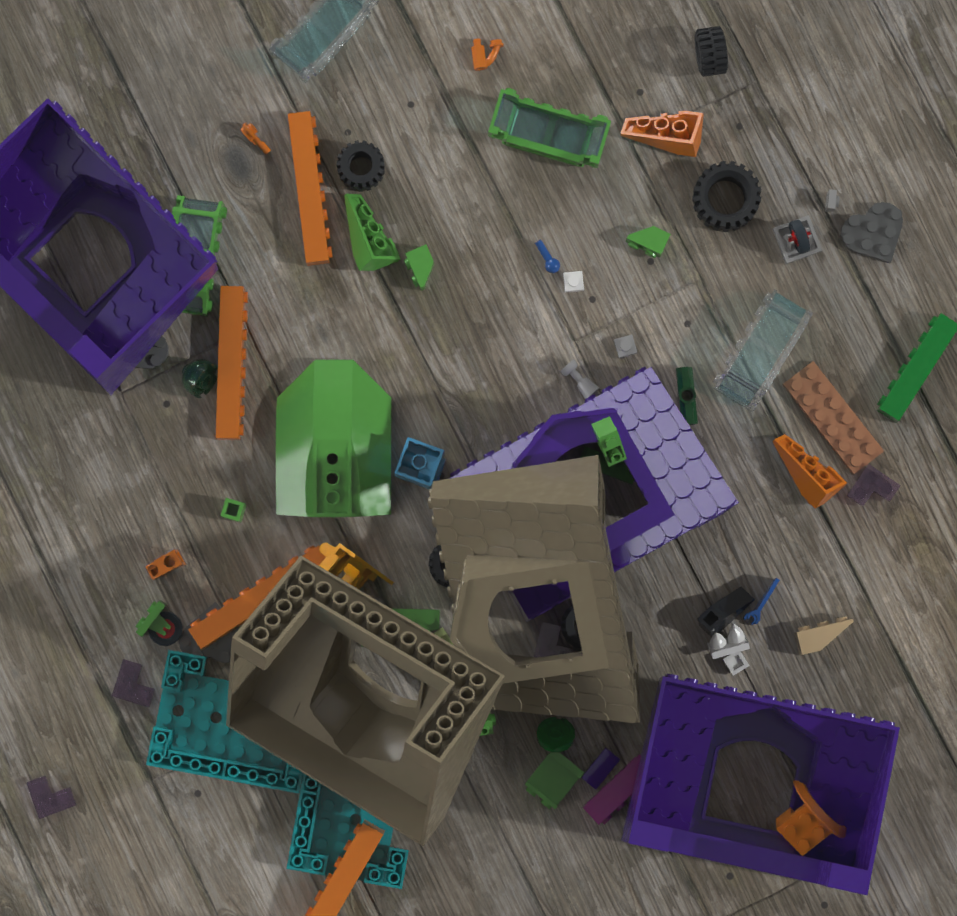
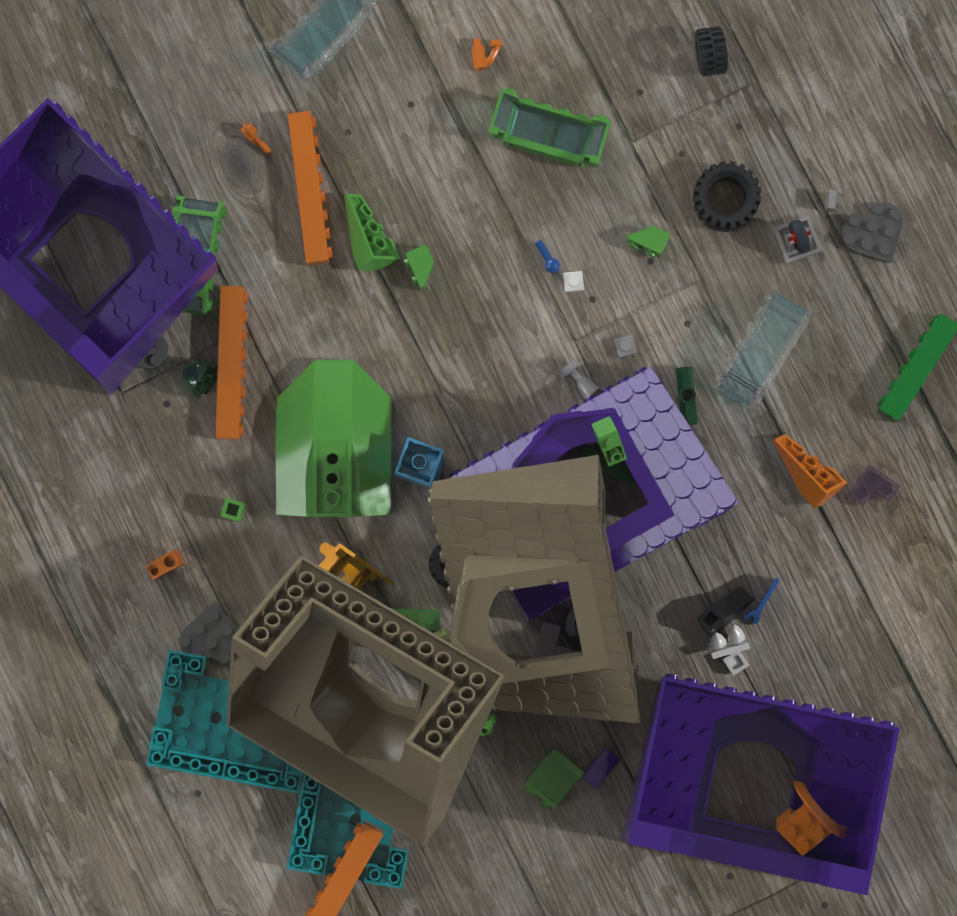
clear purple plate [26,776,77,819] -> none
clear purple plate [112,659,155,707] -> none
plate [135,600,183,646] -> none
orange brick [188,545,326,651] -> none
black tyre [337,140,385,192] -> none
green tile [537,717,575,752] -> none
magenta brick [582,754,641,825] -> none
orange wedge [620,111,704,157] -> none
nougat plate [782,361,884,475] -> none
tan slope [794,616,854,655] -> none

